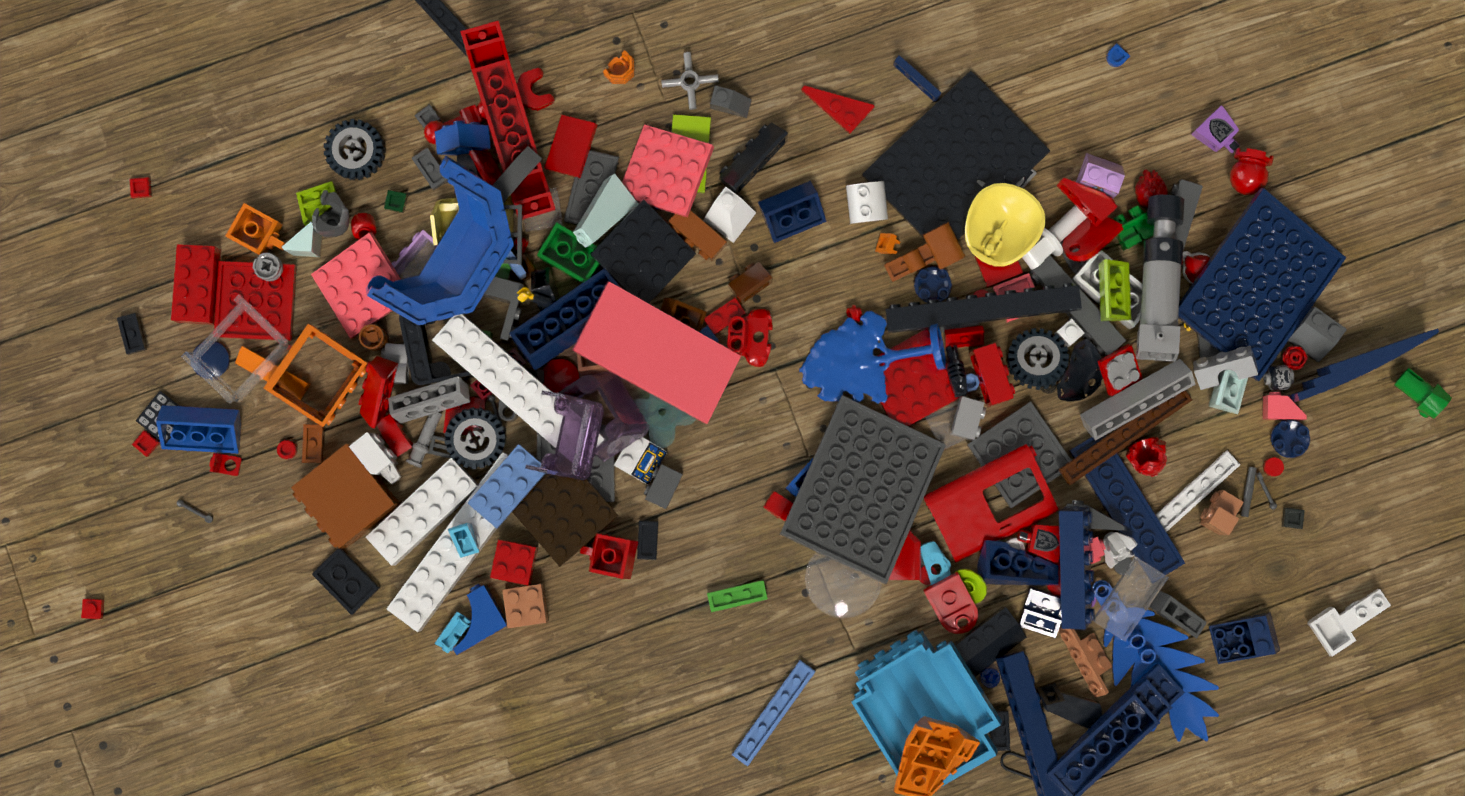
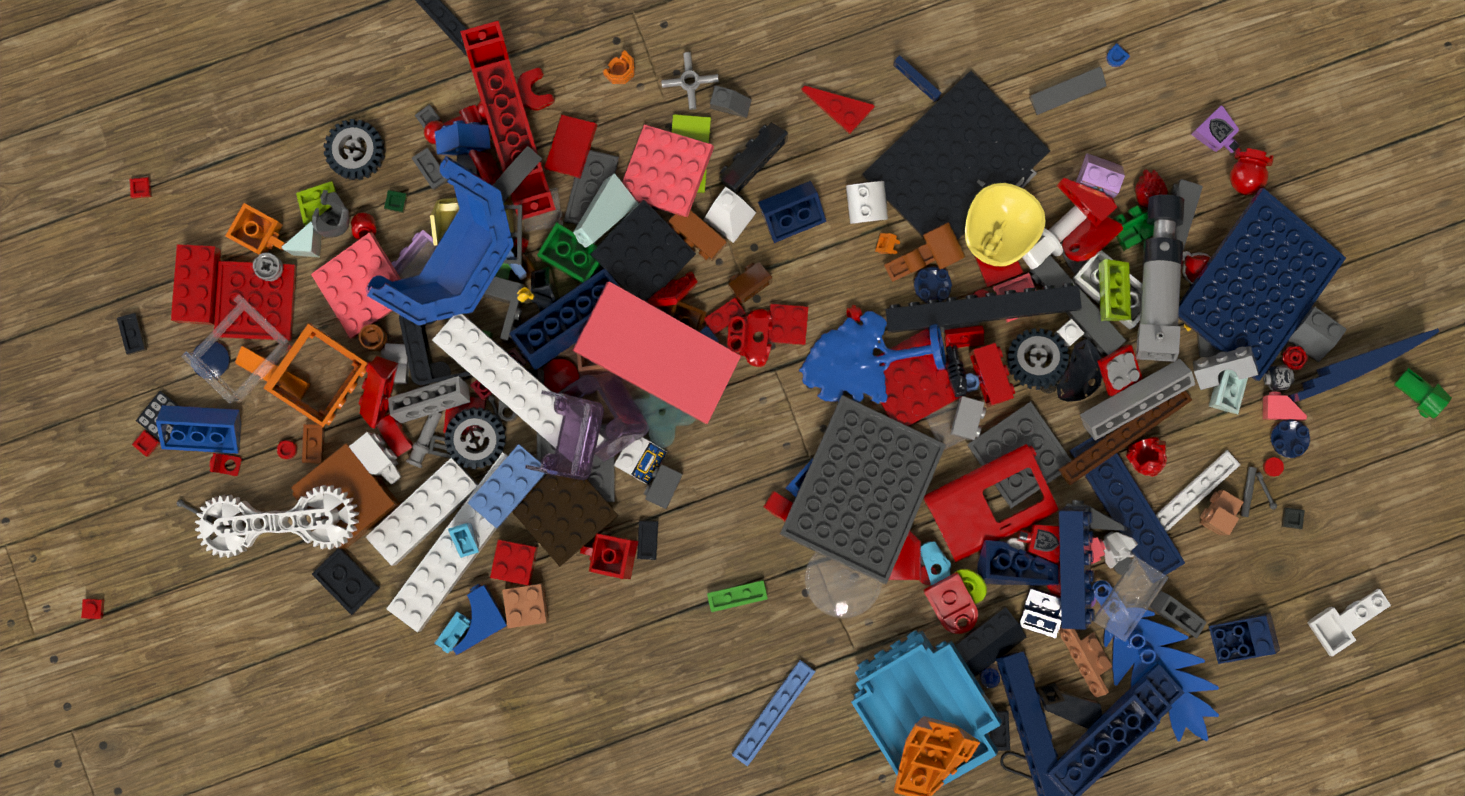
none -> white beam [195,485,359,558]
none -> red tile [647,272,698,307]
none -> red plate [768,304,809,345]
none -> dark grey slope [1029,66,1106,115]

